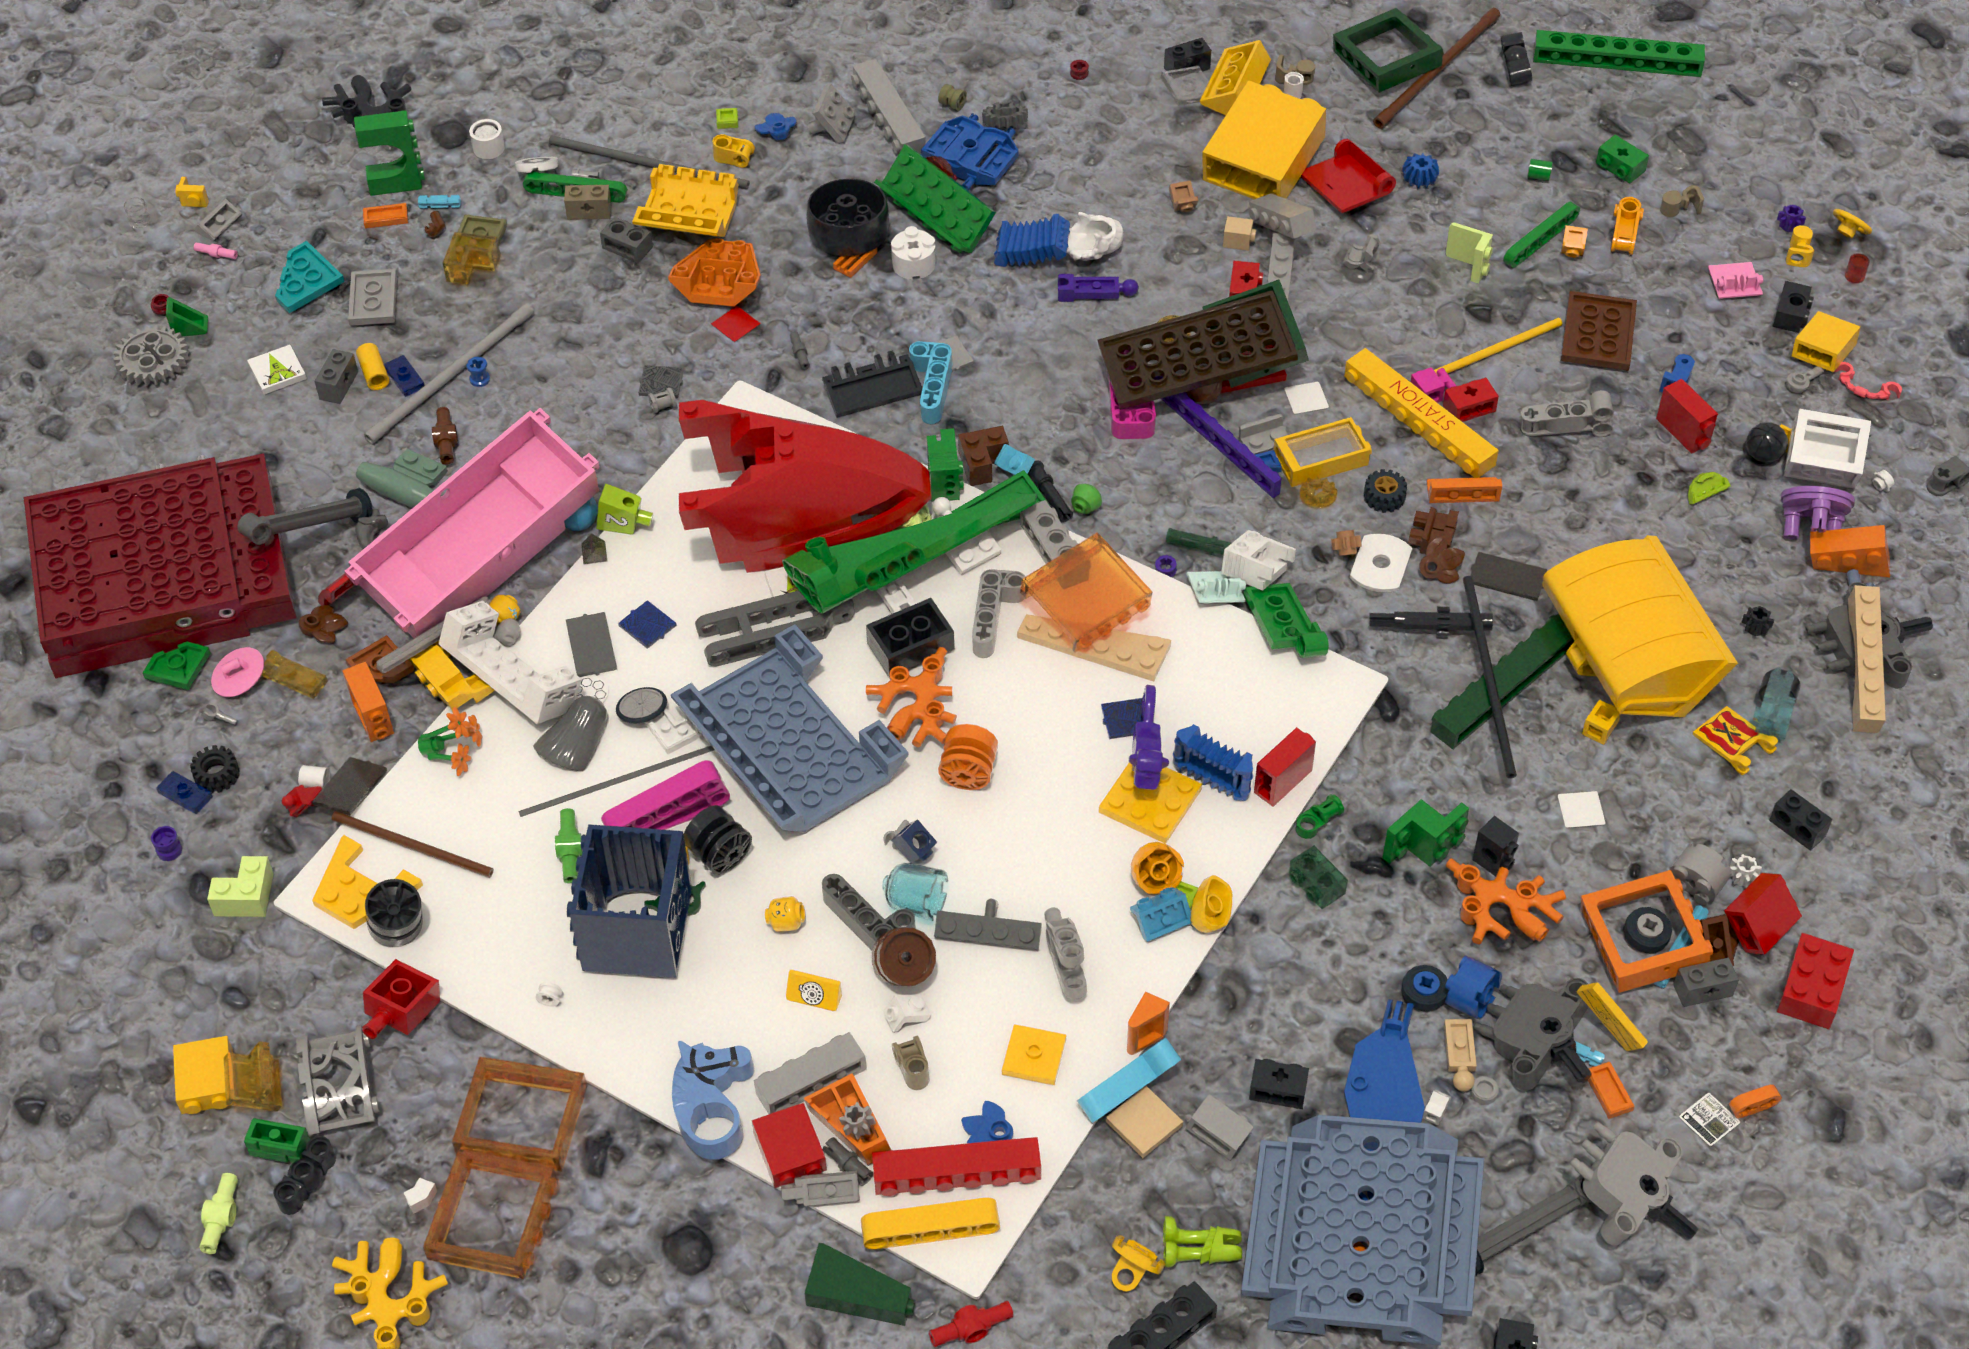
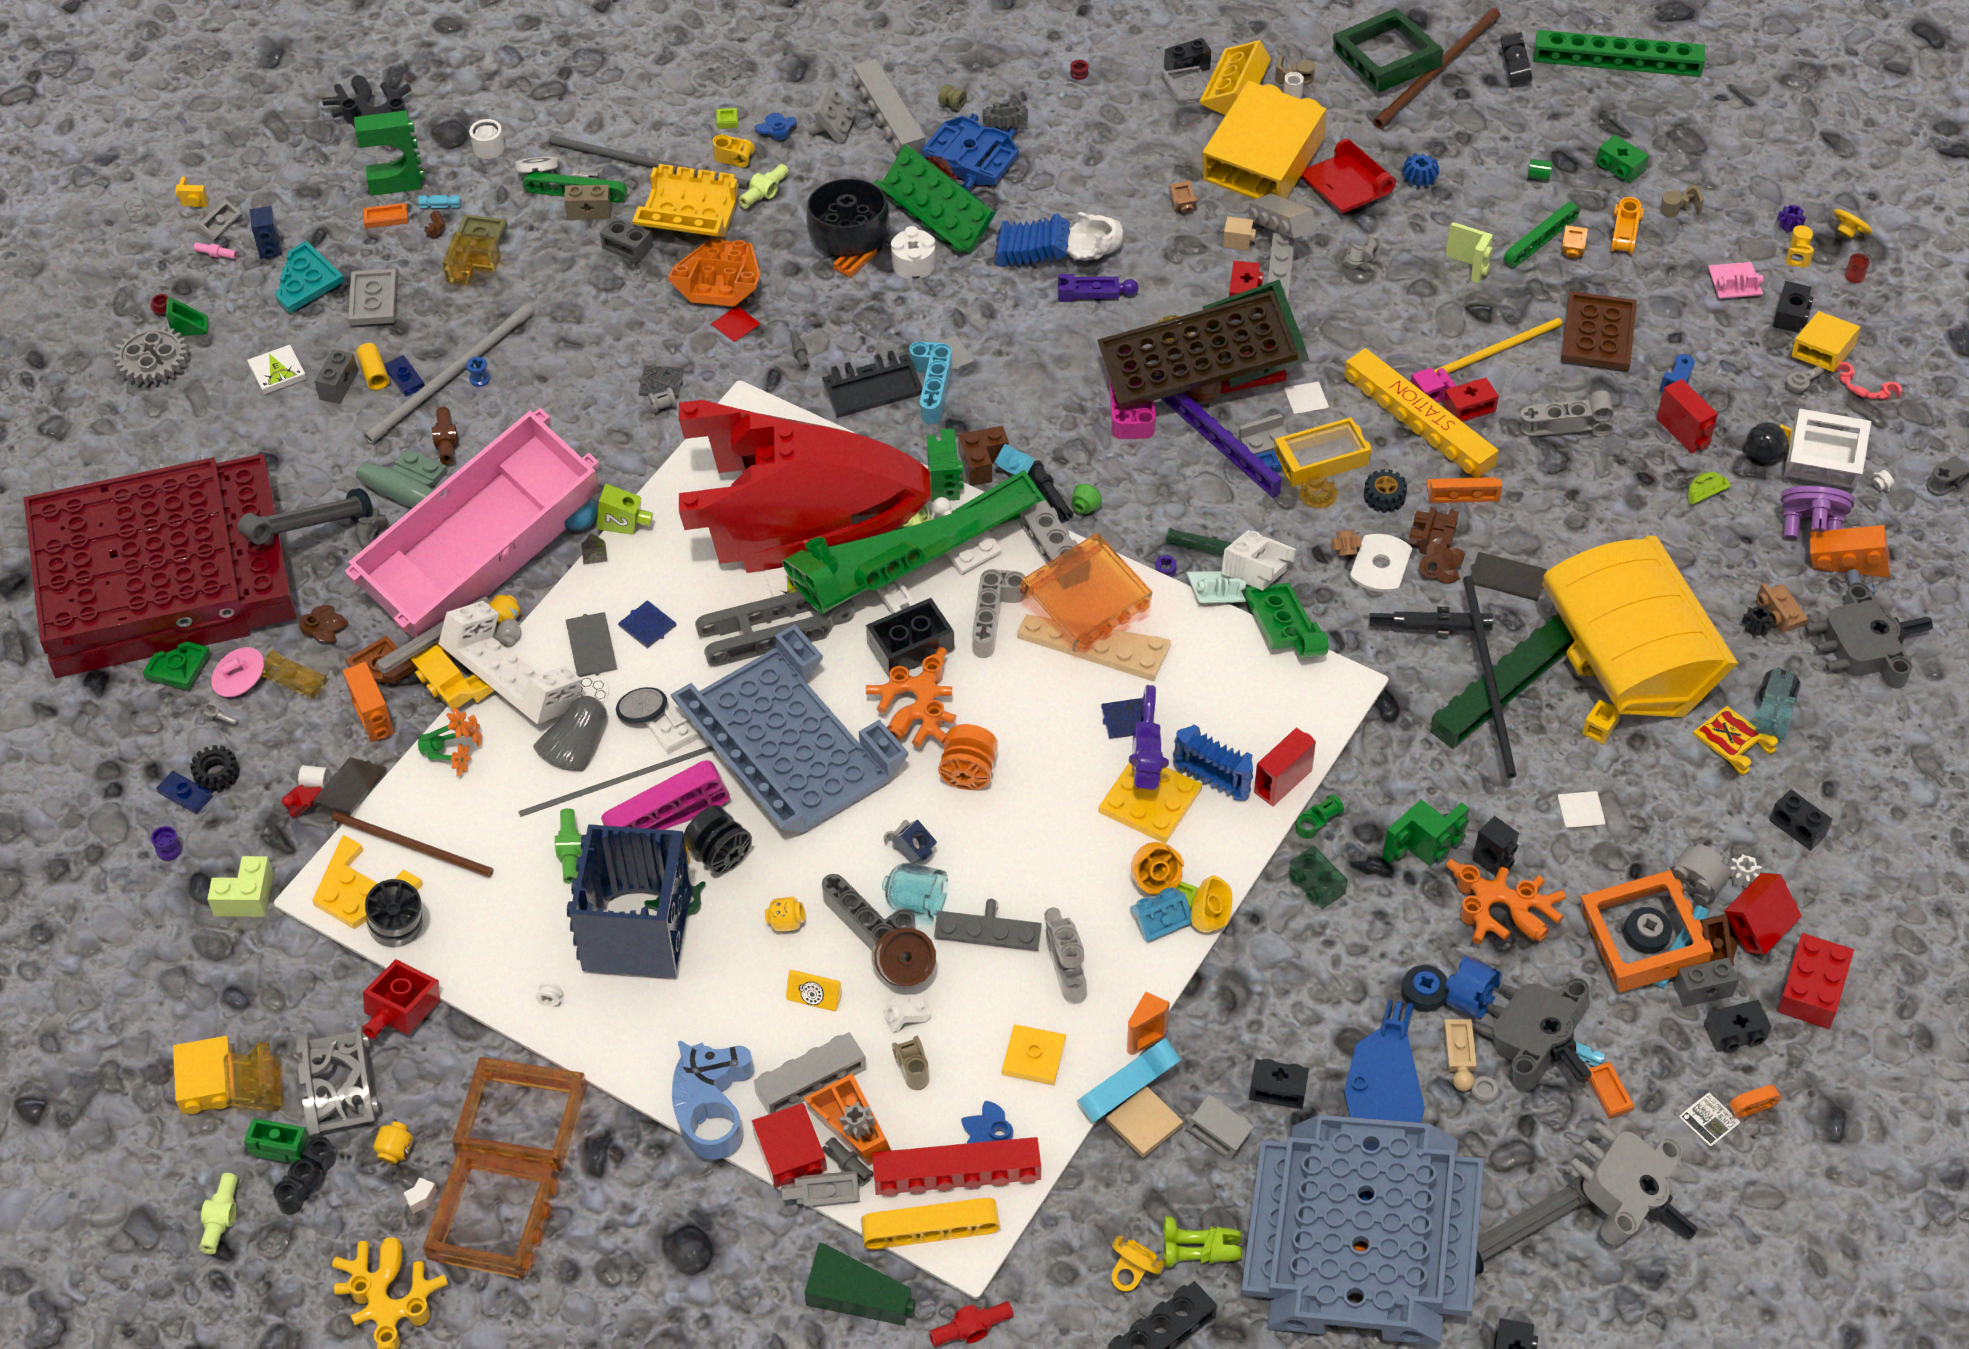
red slope [318,574,355,606] -> none
white piece [1423,1090,1451,1125] -> none
yellow tile [1577,982,1648,1051] -> none
tan arch [1848,585,1886,733] -> none
none -> dark blue brick [249,206,282,259]
none -> yellow head [373,1121,413,1165]
none -> yellowish green pin [739,164,789,209]
none -> black brick [1704,1000,1772,1052]
none -> medium nougat bracket [1756,583,1808,633]

